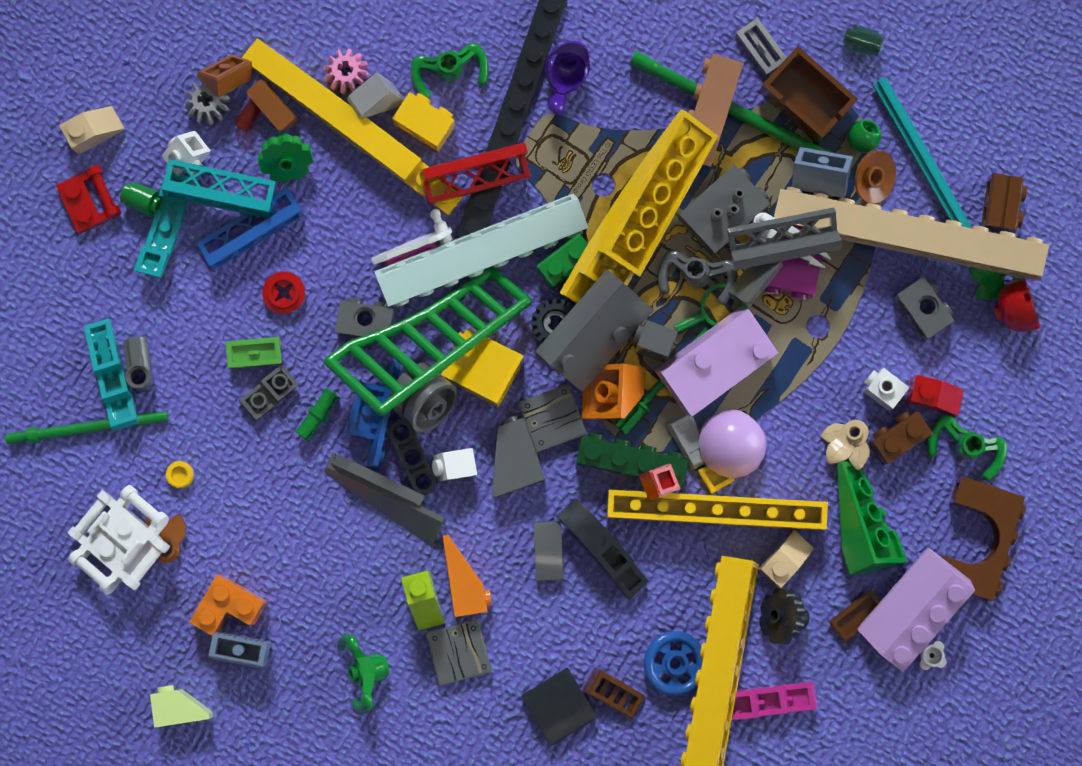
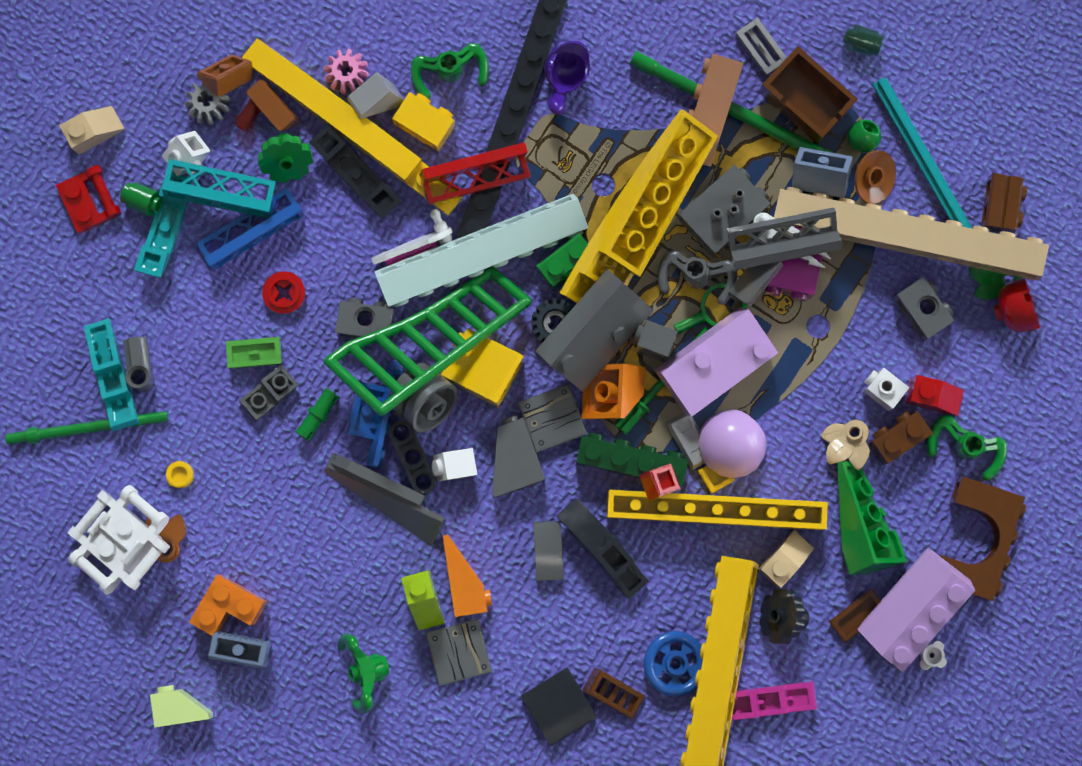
none -> black slope [309,124,402,219]

